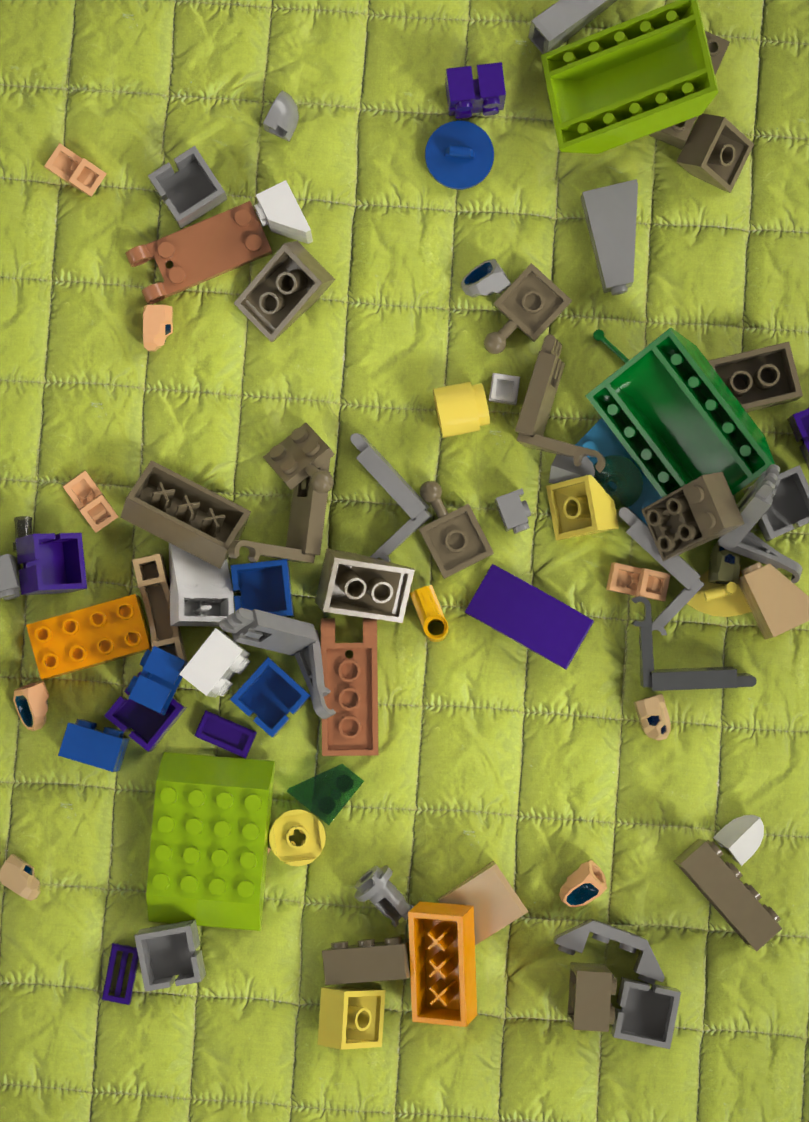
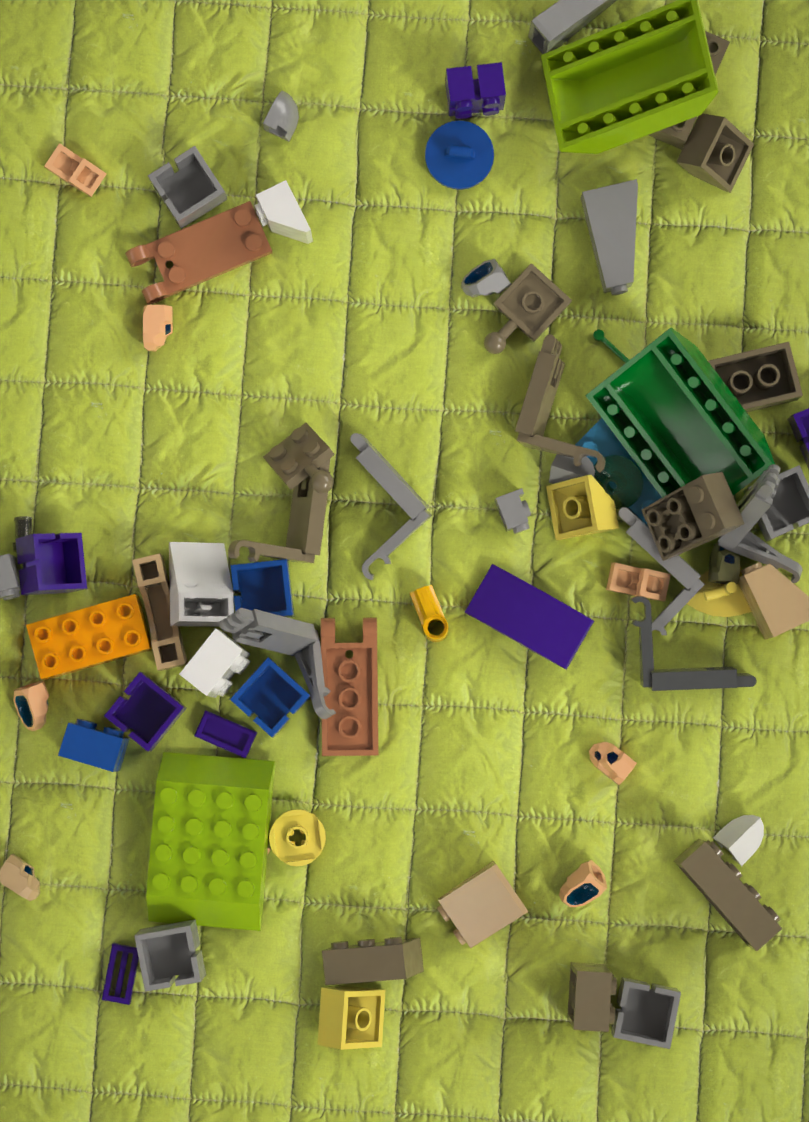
light nougat slope [63,470,119,533] -> none
dark tan brick [120,460,251,569] -> none
blue piece [127,646,188,715] -> none
dark tan slope [234,241,336,342] -> none
clear green wing [287,763,364,825] -> none
dark tan slope [315,549,415,623] -> none
light grey piece [354,865,414,927] -> none
light orange brick [408,901,477,1027] -> none
dark tan plate [419,481,494,579] -> none
light yellow piece [433,381,490,438] -> none
white tile [489,373,520,405] -> none
light grey slope [554,919,665,984] -> none
tan rock [634,694,671,741] -> none
none -> light nougat rock [589,742,637,785]

